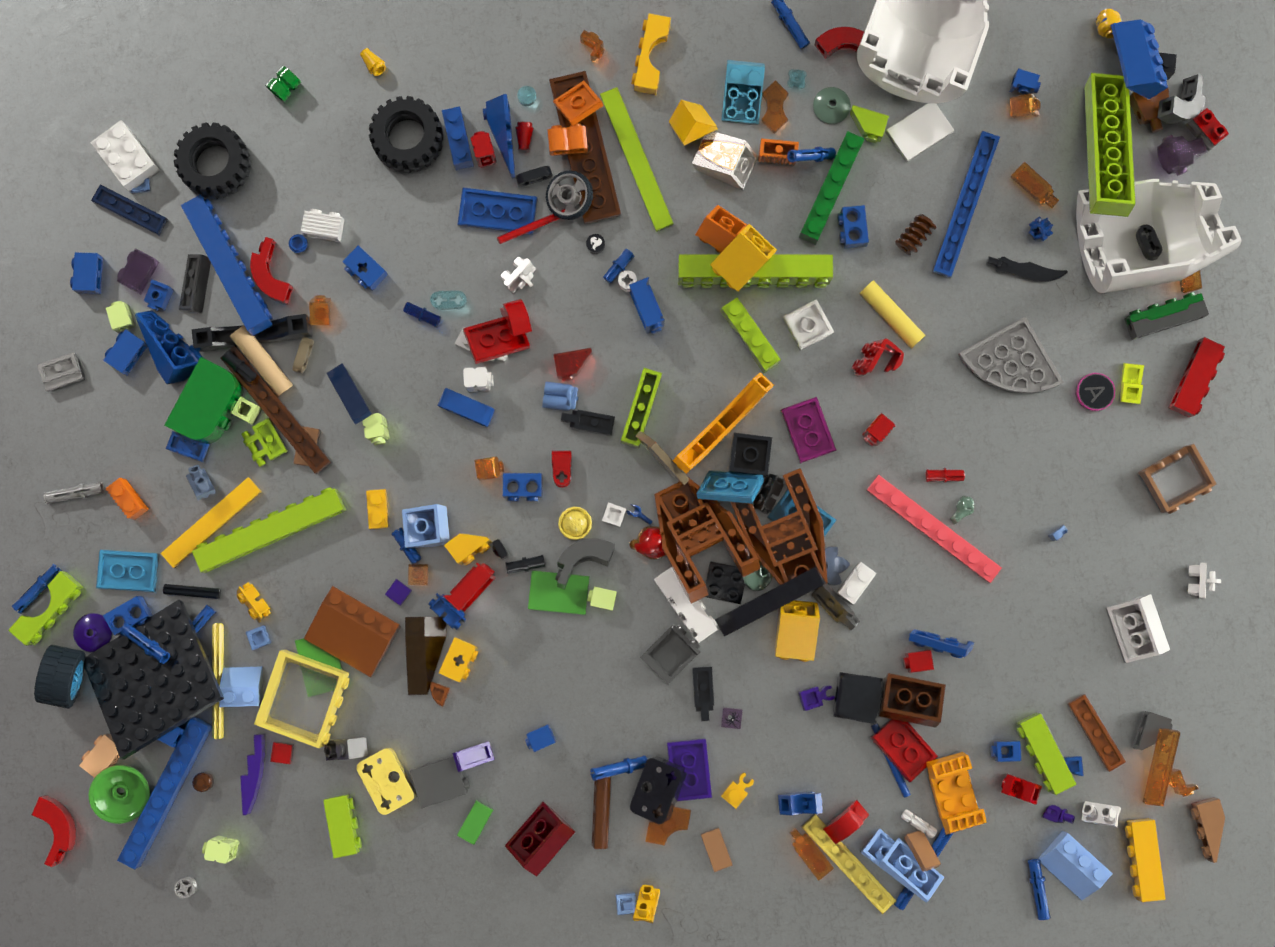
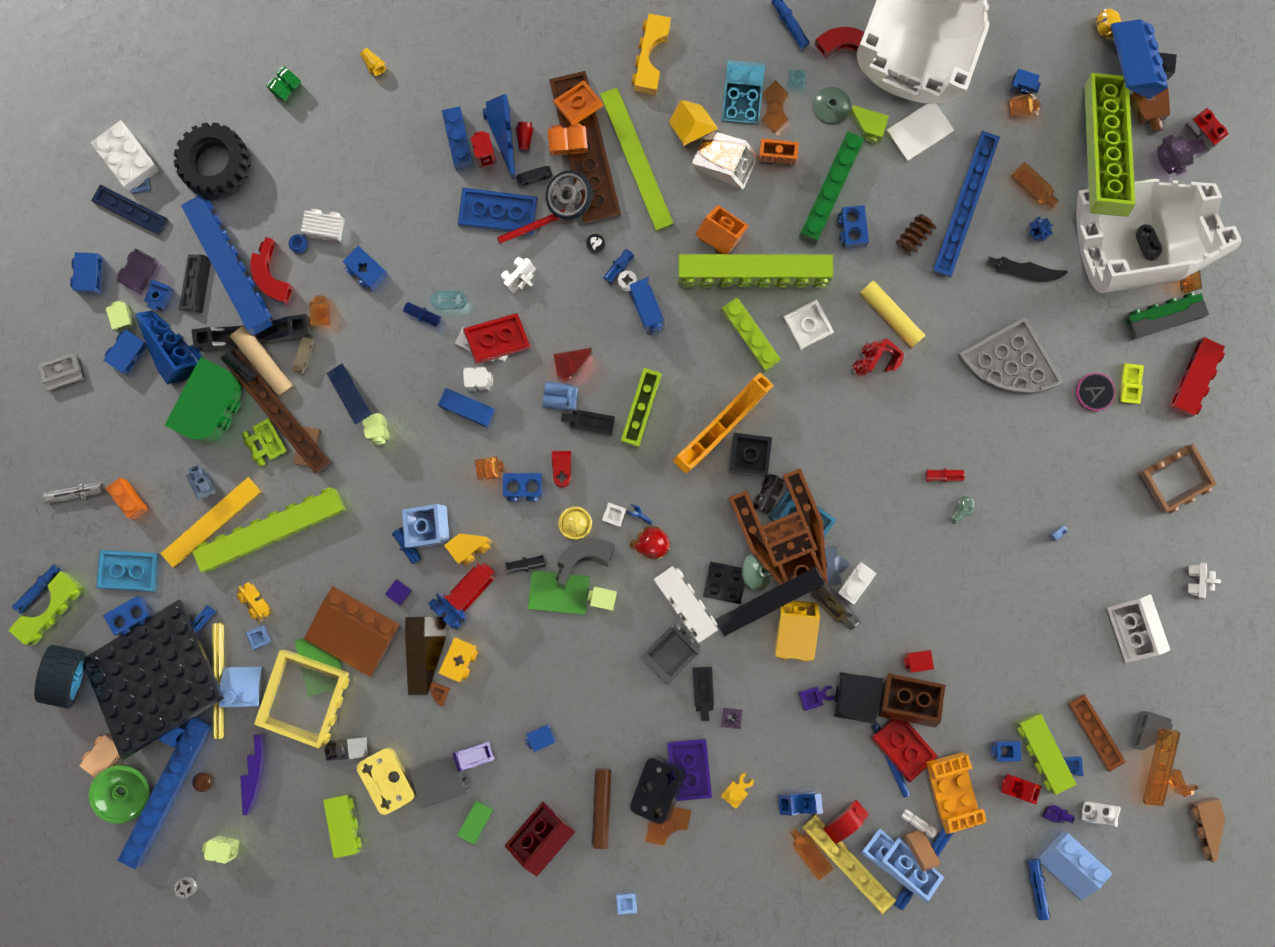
red arch [32,795,76,867] -> none
dark purple dish [73,613,112,652] -> none
blue pin [121,624,170,664] -> none
black axle [163,584,221,599] -> none
blue plate [166,431,210,462] -> none
yellowish green brick [231,397,261,425] -> none
red tile [270,742,294,764] -> none
yellow plate [366,489,389,529] -> none
black tyre [369,96,444,173] -> none
clear orange plate [408,564,428,585] -> none
black tile [492,539,509,560] -> none
red brick [500,299,532,336] -> none
clear light blue tile [517,86,536,106] -> none
clear orange bracket [580,30,605,62] -> none
blue pin [590,755,648,781] -> none
yellow hips [633,885,660,923] -> none
dark tan tile [636,431,689,485] -> none
dark orange wedge [654,477,760,604] -> none
dark azure tile [696,470,764,504] -> none
medium nougat tile [701,828,732,872] -> none
yellow slope [710,224,777,291] -> none
magenta tile [780,397,836,464] -> none
blue pin [787,147,836,162] -> none
red brick [862,413,895,446] -> none
coral plate [866,475,1002,583] -> none
blue wing [909,629,974,658] -> none
yellow brick [1124,818,1166,902] -> none
dark grey arch [1157,74,1206,124] -> none

